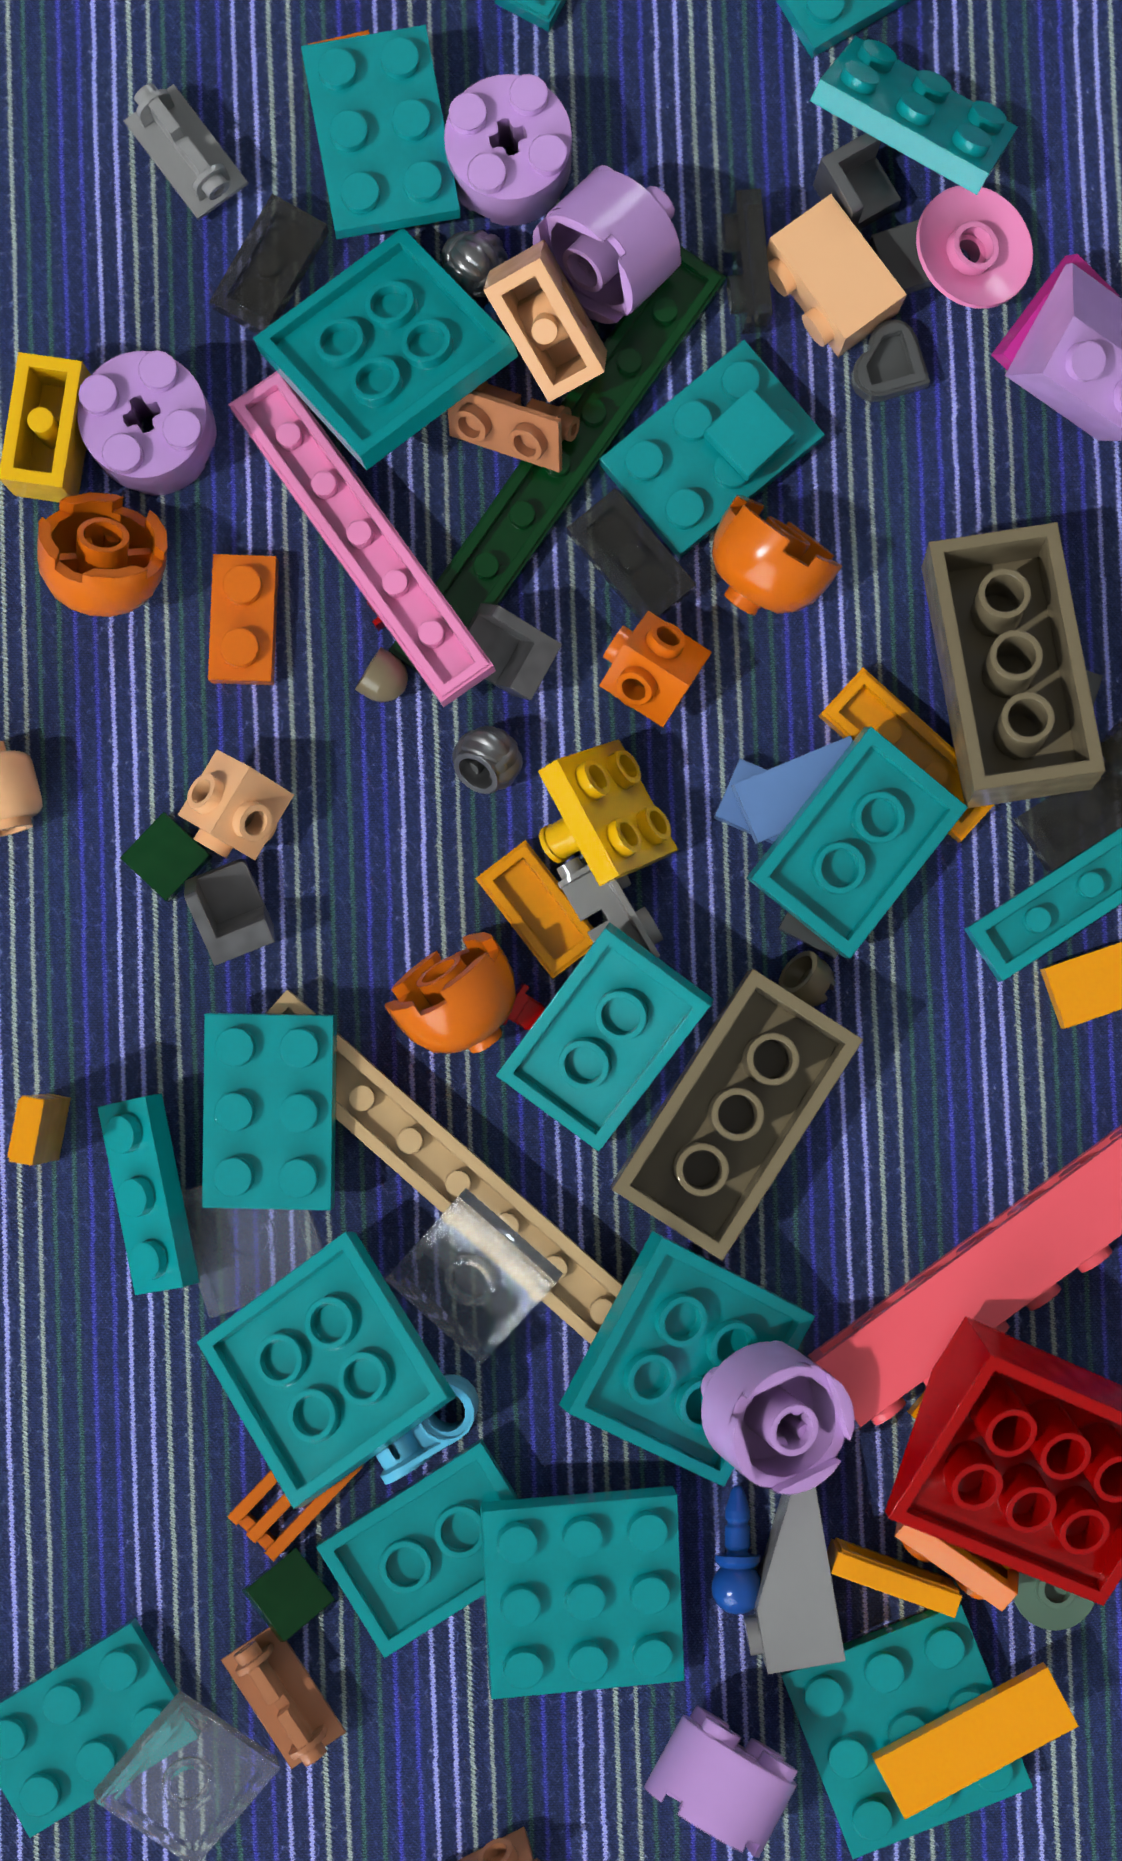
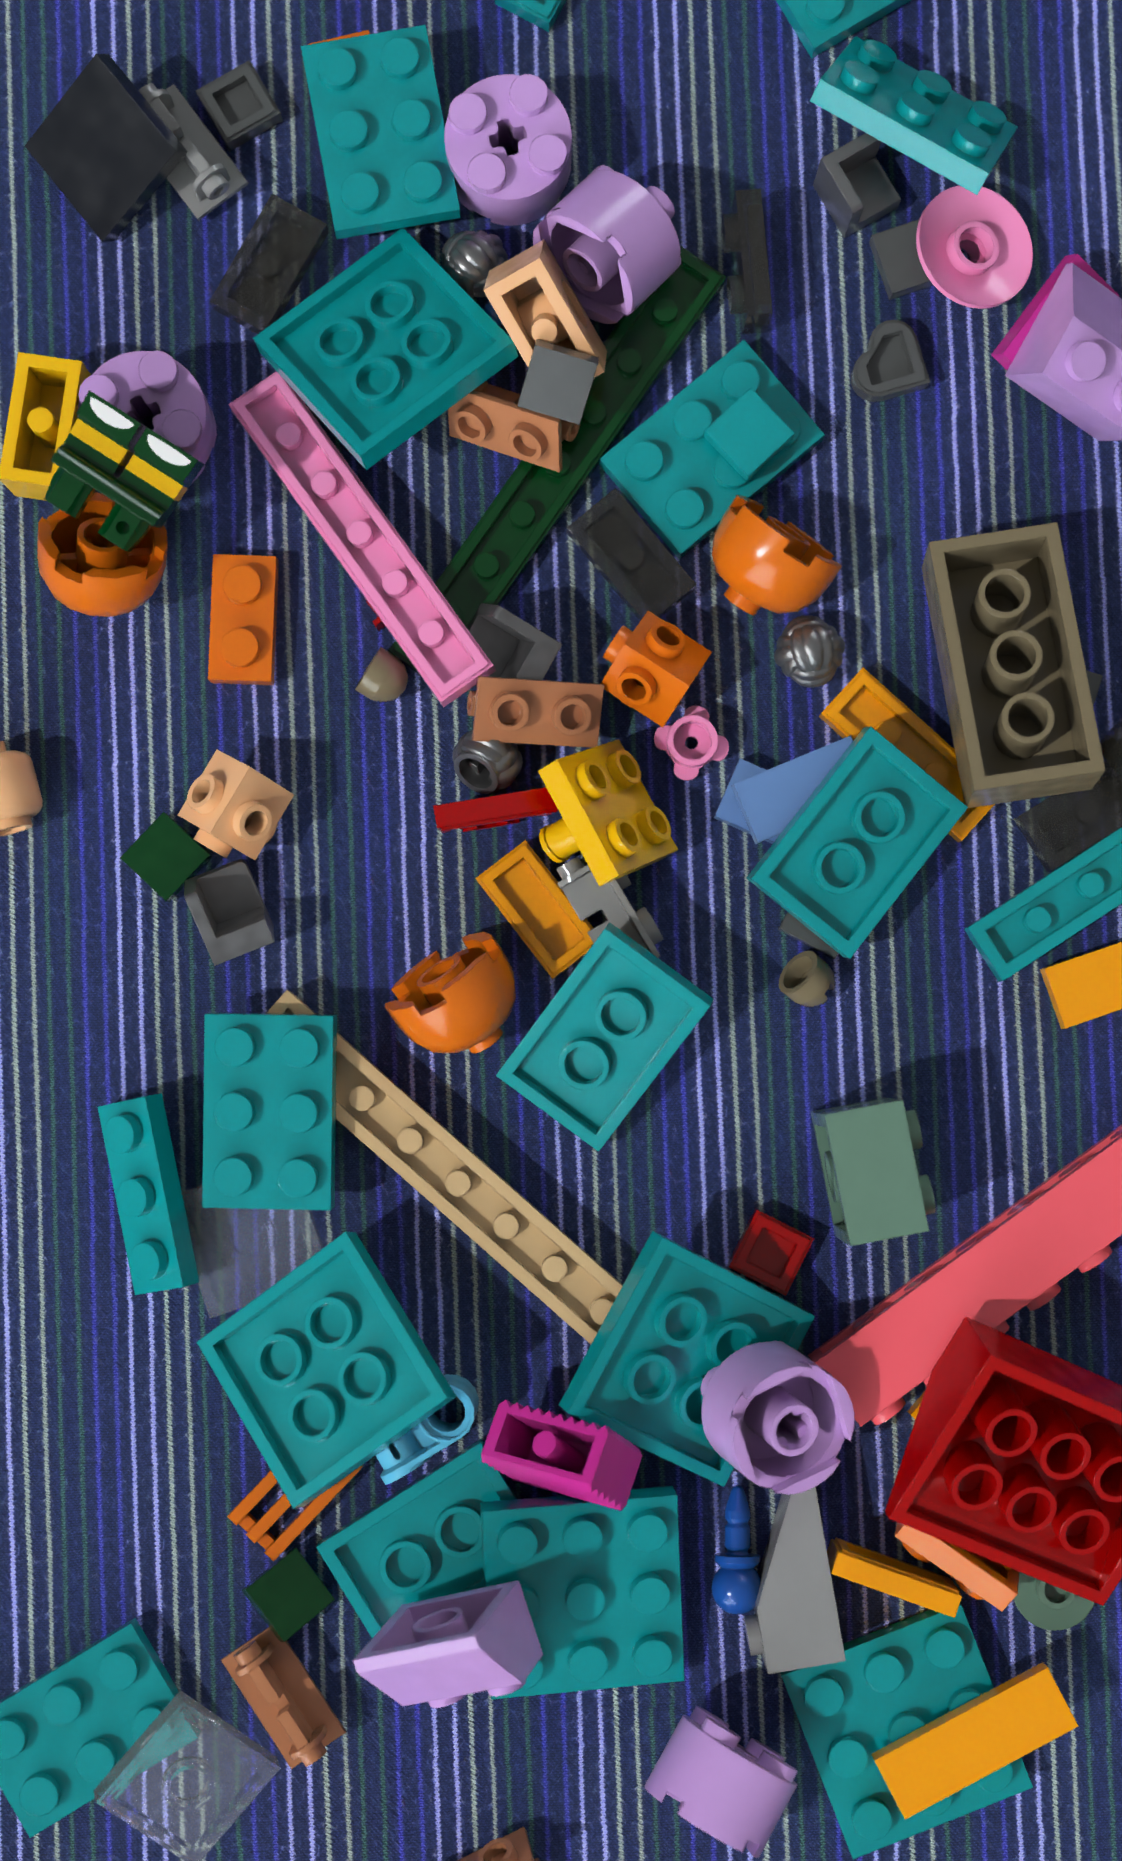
light orange tile [7,1094,71,1166] -> none
clear tile [385,1188,563,1364] -> none
red piece [503,983,545,1030] -> none
dark tan brick [610,969,863,1261] -> none
light nougat brick [764,194,907,357] -> none
none -> black tile [25,54,188,242]
none -> dark green hips [45,390,204,552]
none -> dark grey tile [196,60,283,152]
none -> lavender slope [353,1580,543,1708]
none -> red tile [433,787,558,833]
none -> nougat hinge [467,676,604,748]
none -> dark pink brick [481,1400,643,1511]
none -> dark grey tile [518,339,599,425]
none -> bright pink plate [654,705,729,781]
none -> red tile [727,1208,814,1296]
none -> flat silver piece [774,615,845,688]
none -> sand green brick [811,1097,936,1246]

